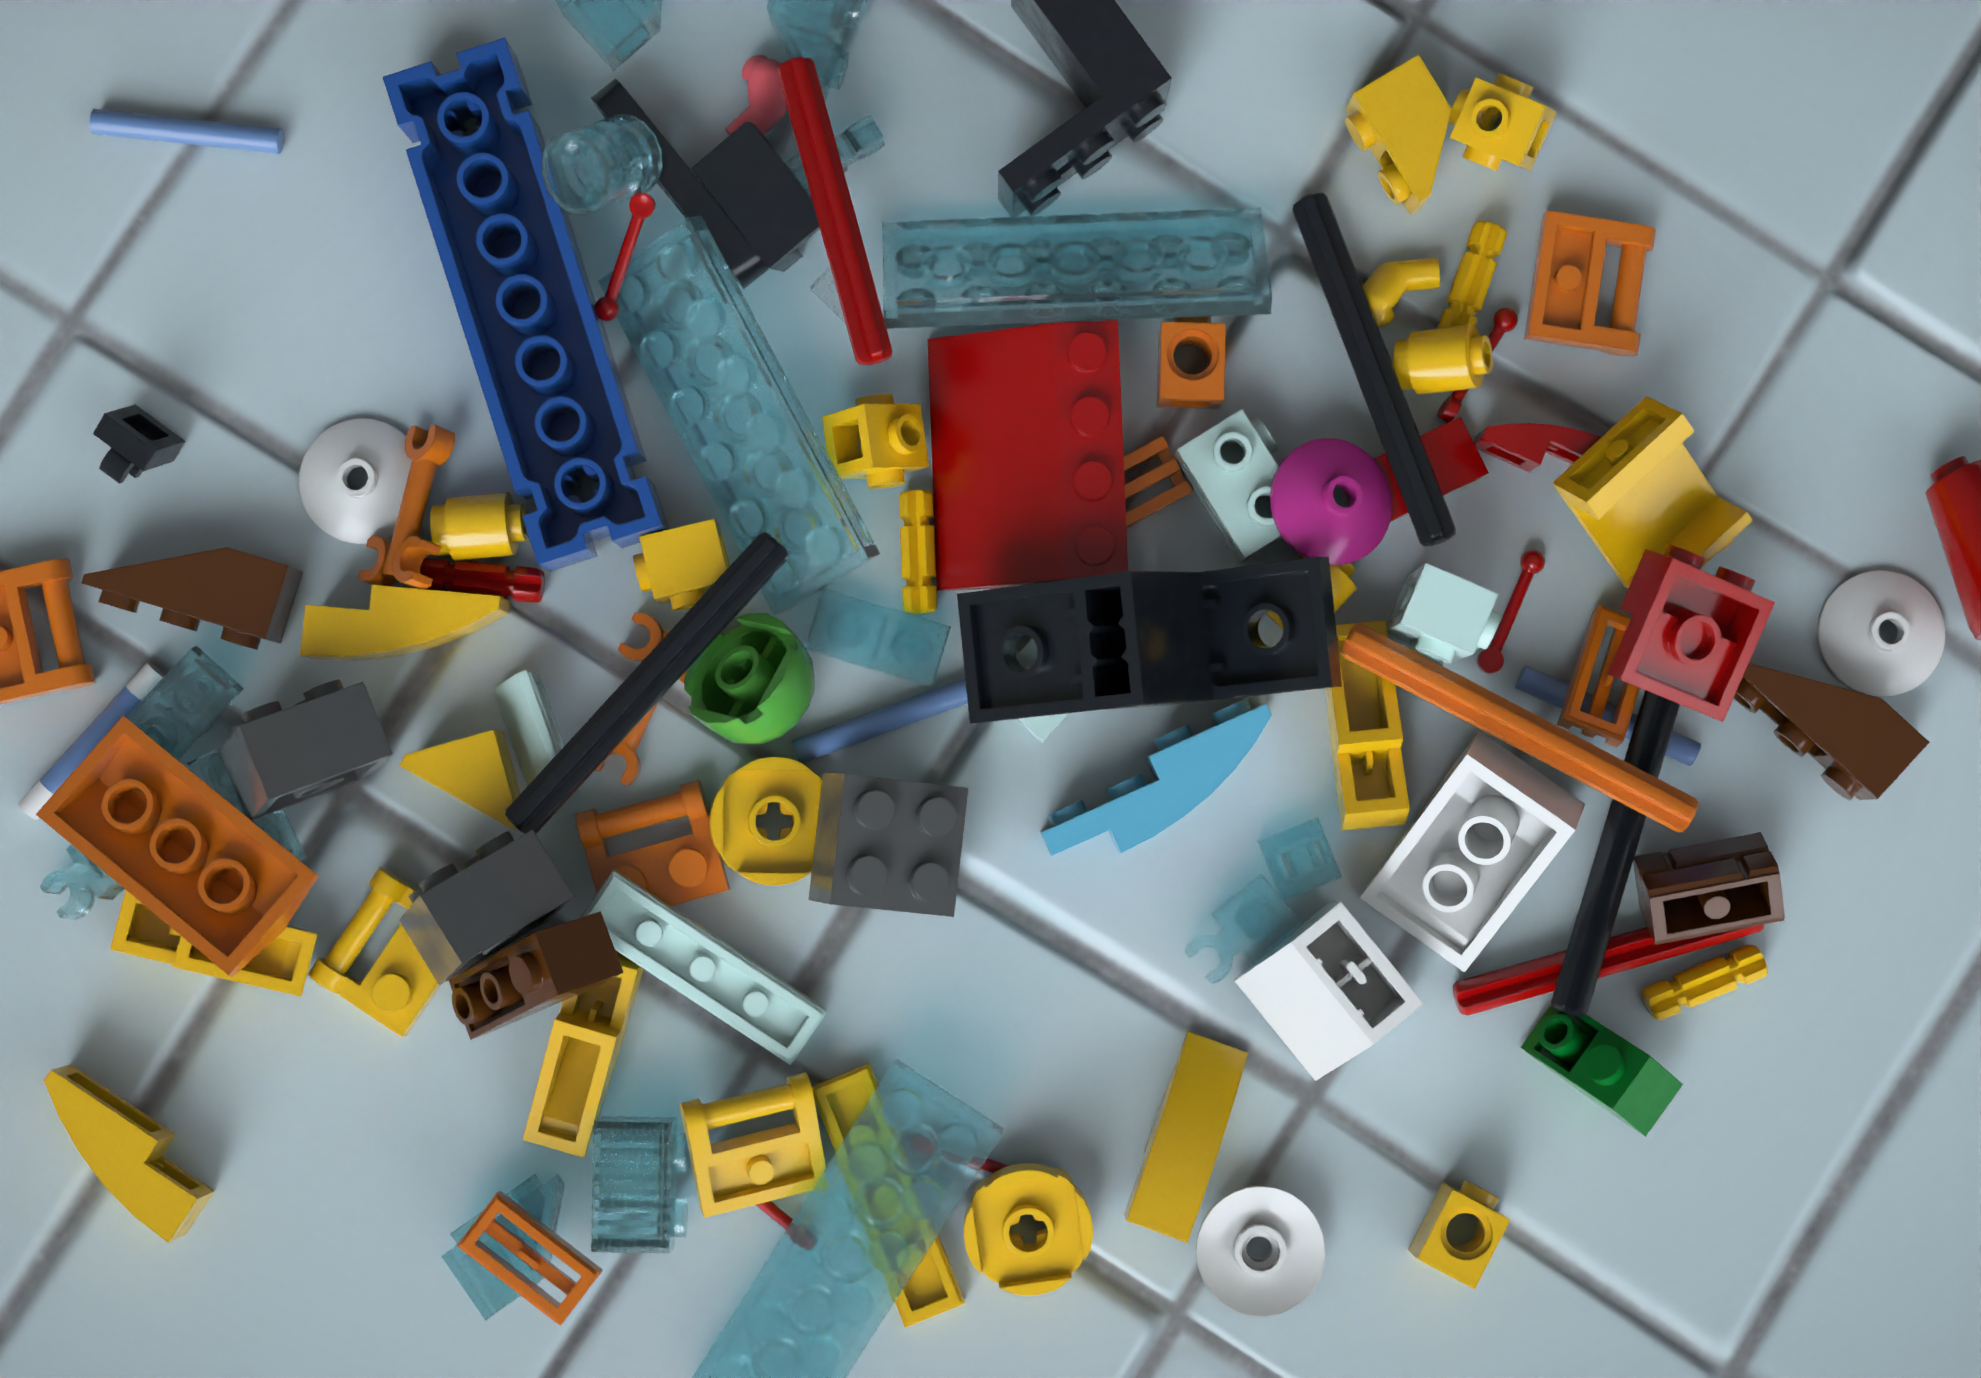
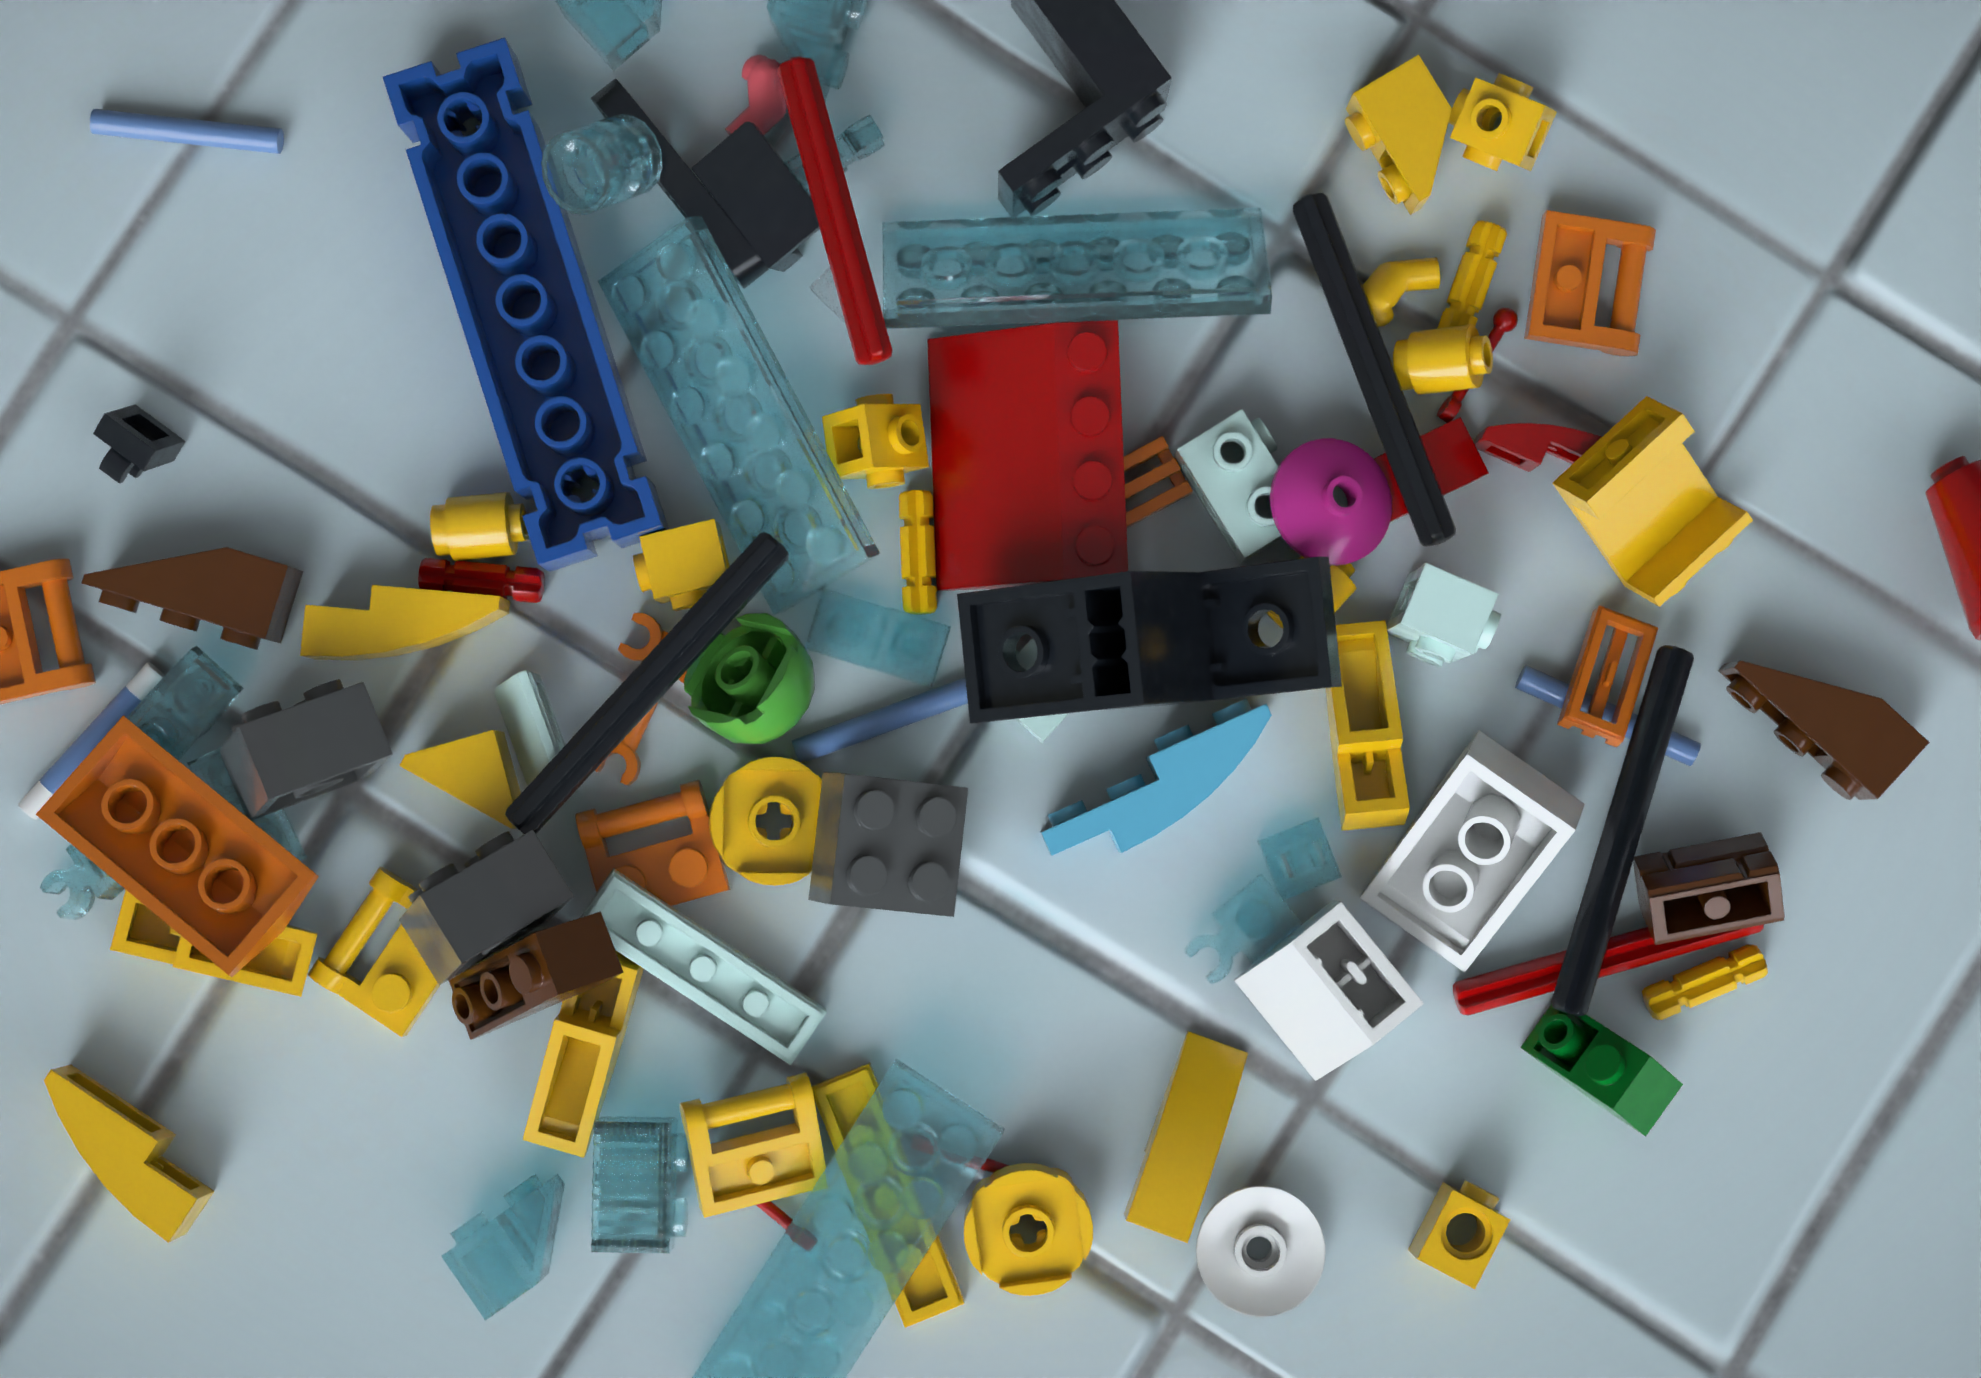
white dish [299,418,412,545] -> none
orange bar [358,425,455,589] -> none
orange tile [457,1190,603,1326] -> none
red hinge [594,193,656,322] -> none
orange brick [1156,312,1226,409] -> none
orange axle [1341,624,1698,832] -> none
red hinge [1477,549,1545,674] -> none
red plate [1607,544,1775,722] -> none
white dish [1817,570,1945,697] -> none

